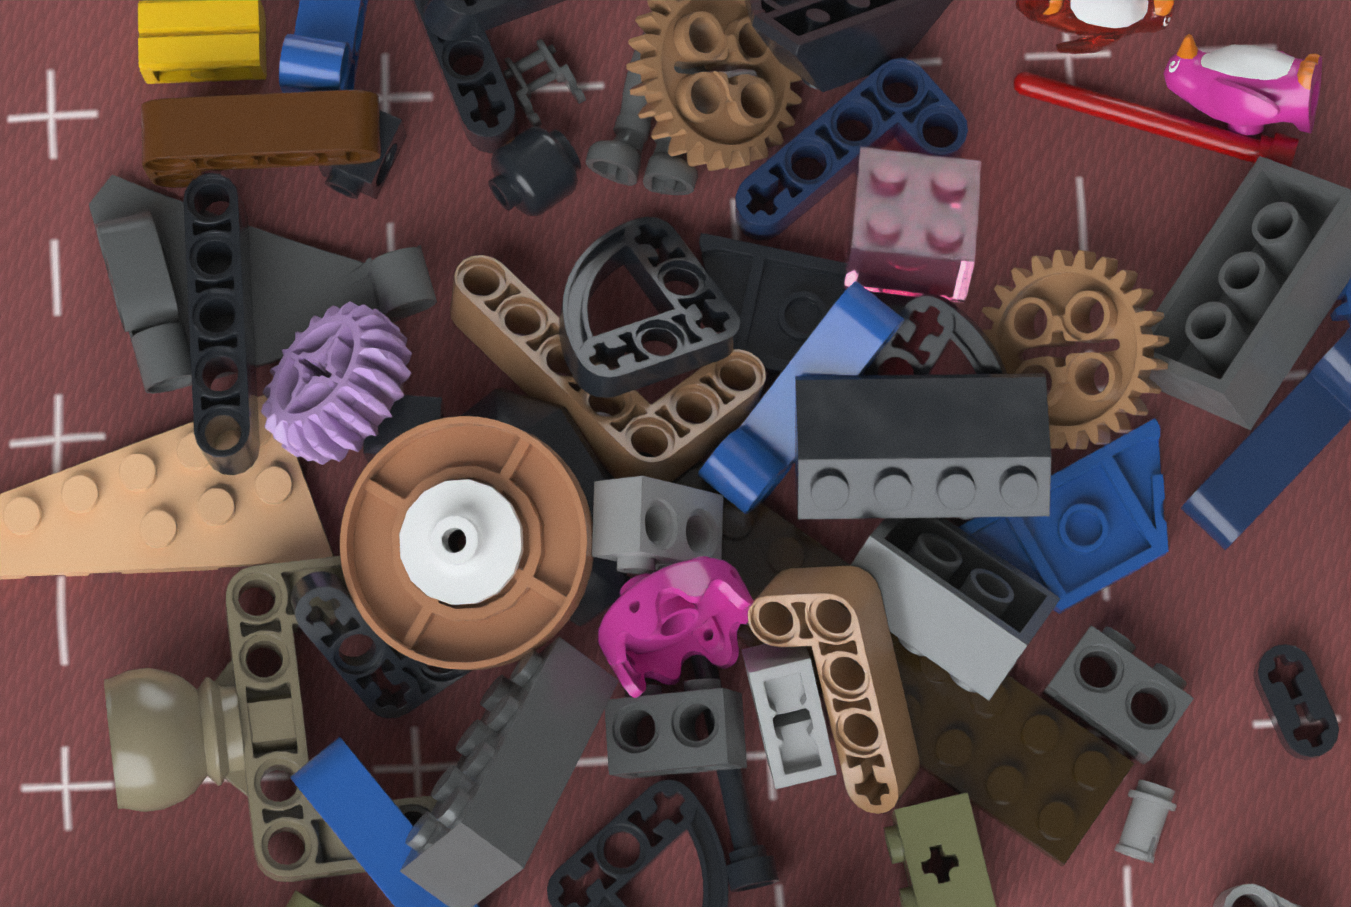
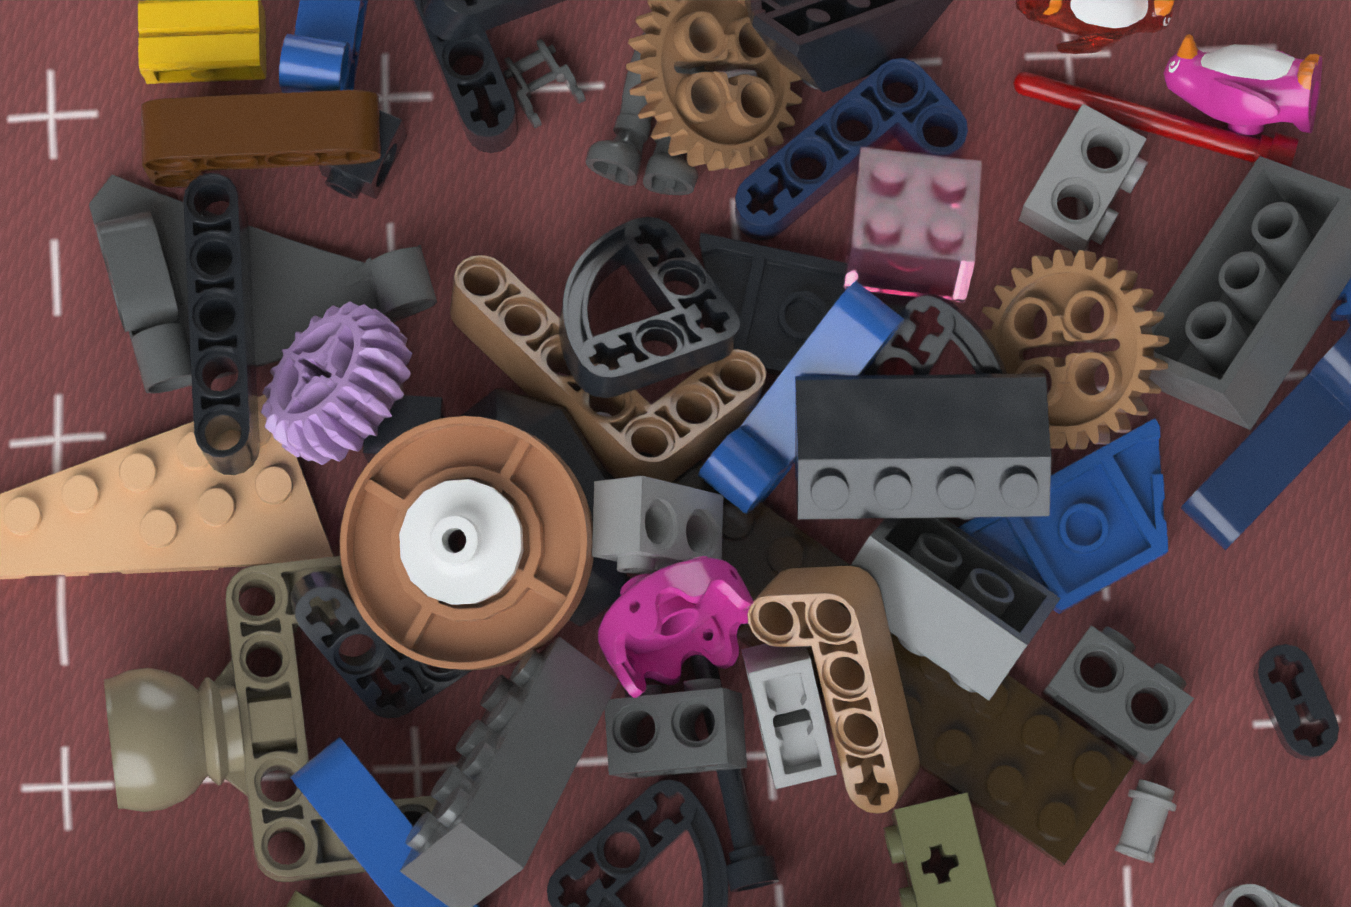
black head [488,127,581,216] -> none
none -> light grey brick [1018,104,1148,253]

